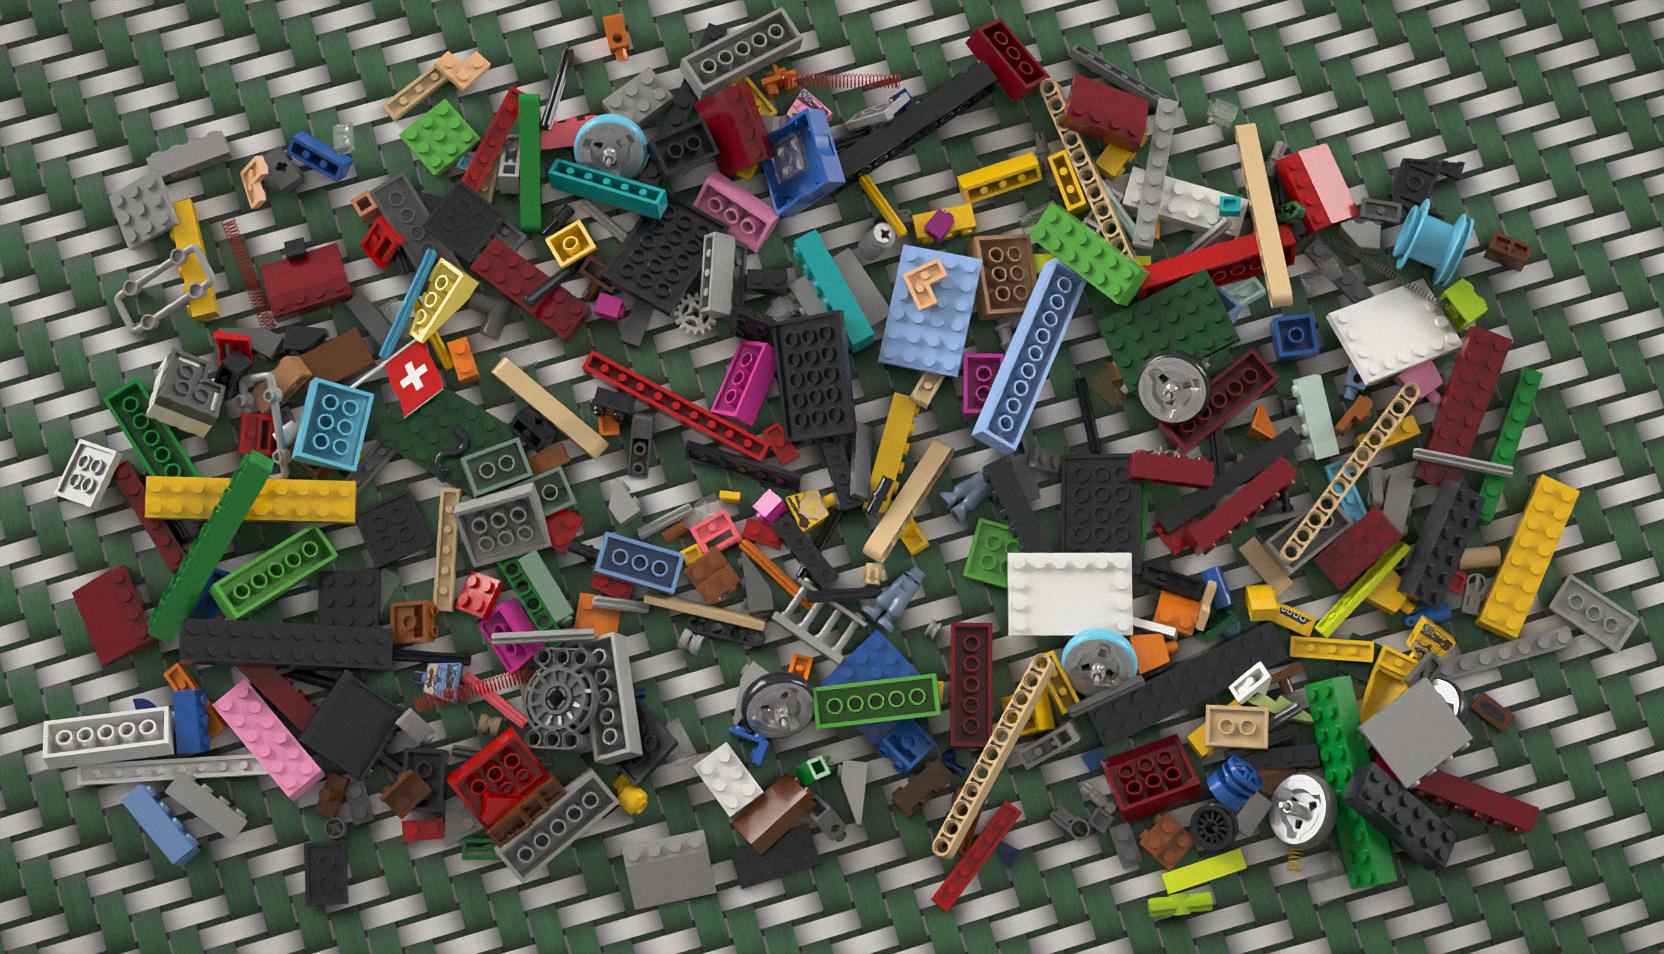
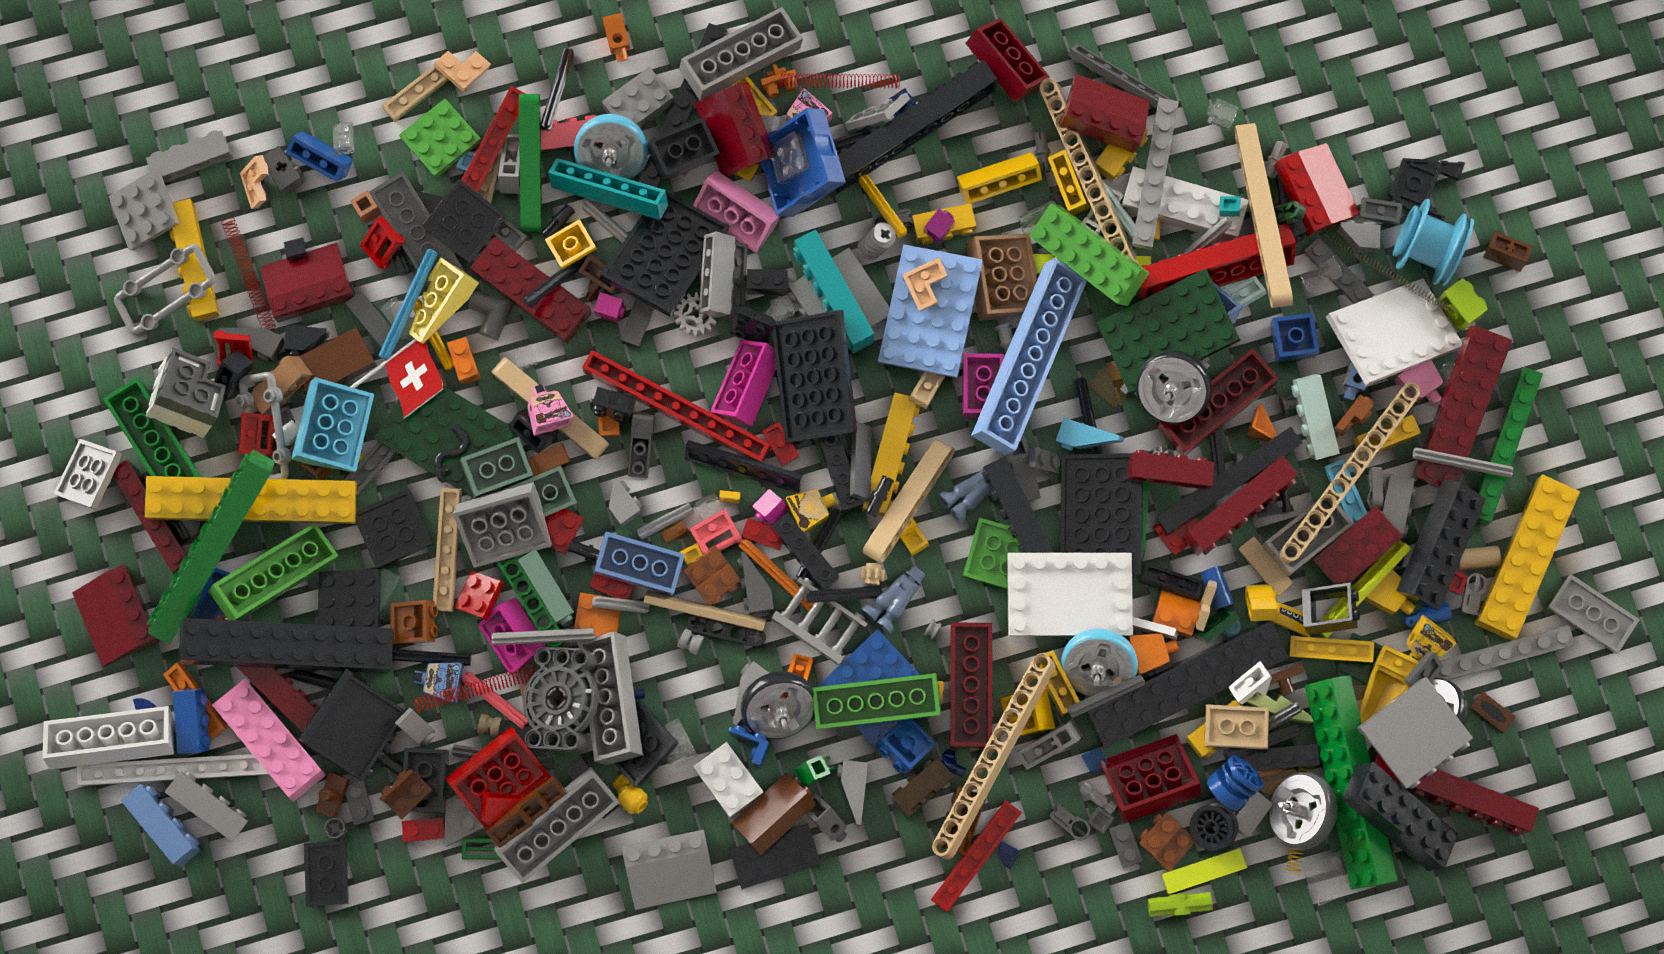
none -> torso [528,385,573,436]
none -> medium azure slope [1056,418,1125,451]
none -> black window [1302,583,1360,635]

